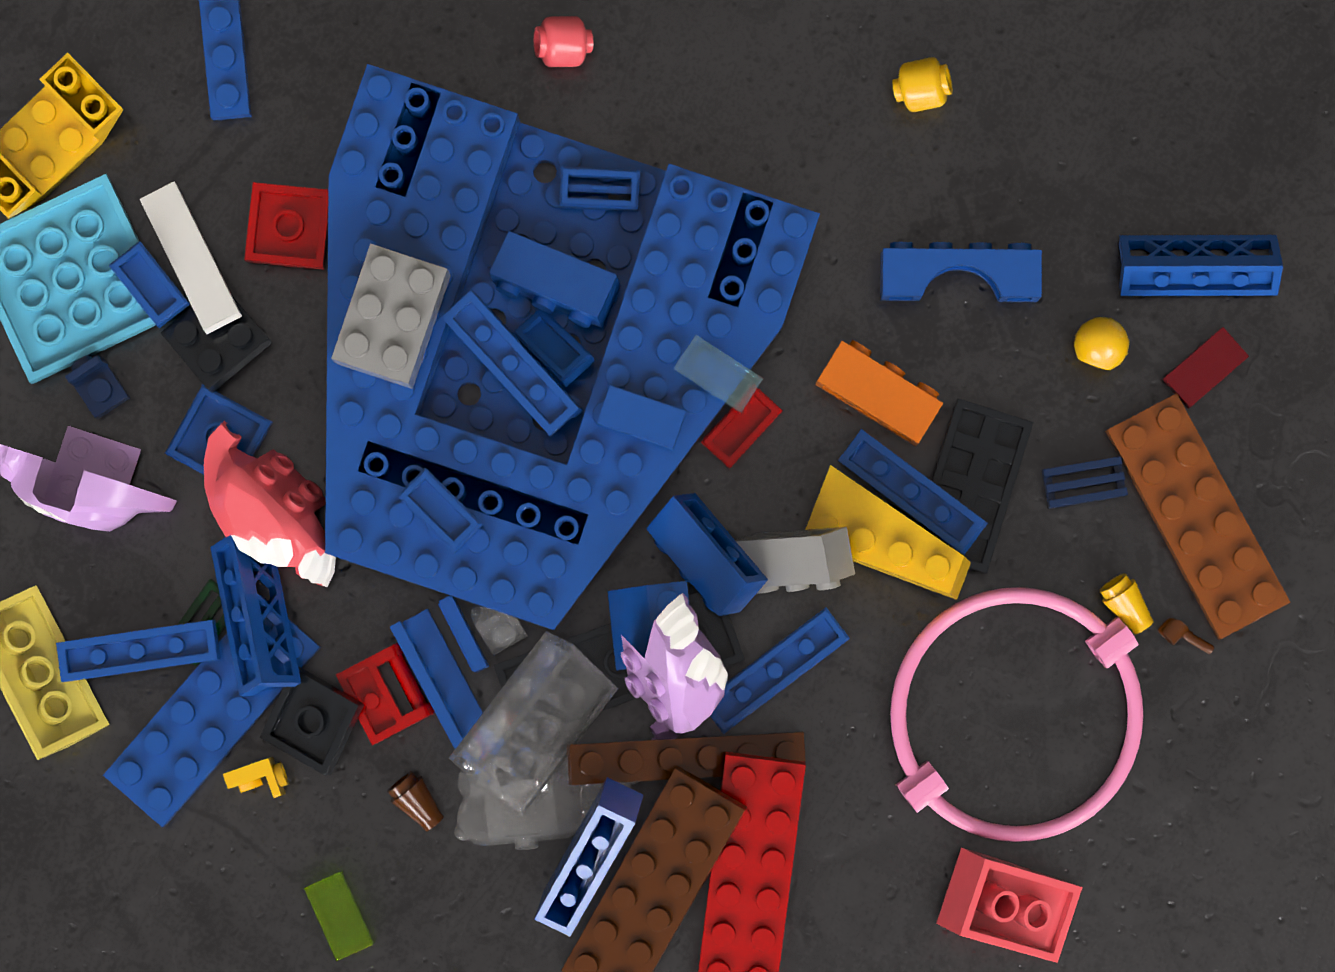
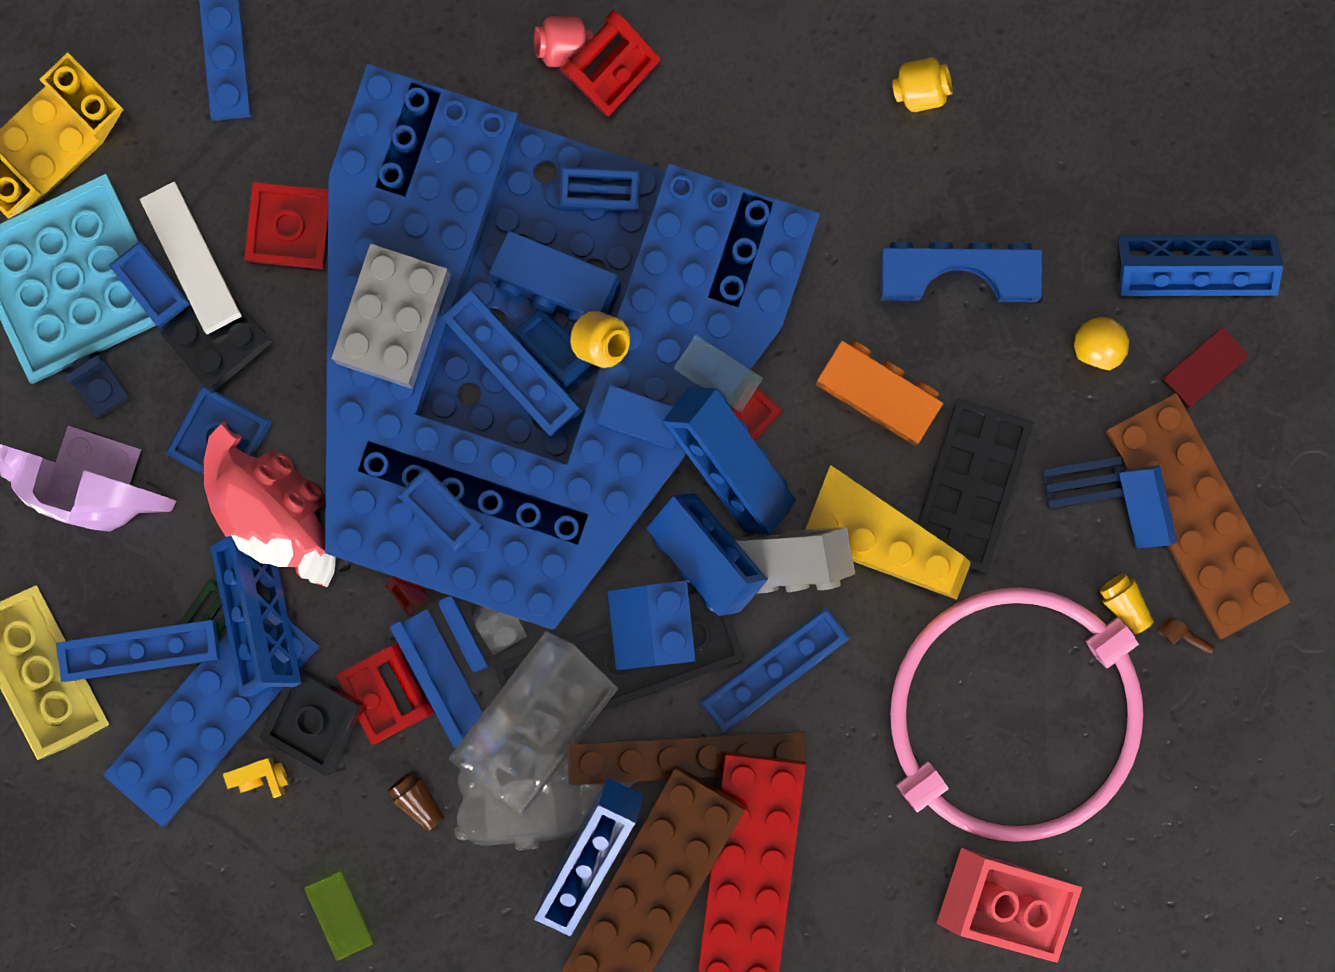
lavender animal [621,593,728,740] -> none
blue plate [838,429,988,555] -> none
none -> clear red tile [385,576,428,616]
none -> red plate [559,10,661,117]
none -> yellow head [570,311,630,368]
none -> blue brick [663,386,796,535]
none -> blue tile [1119,465,1177,549]

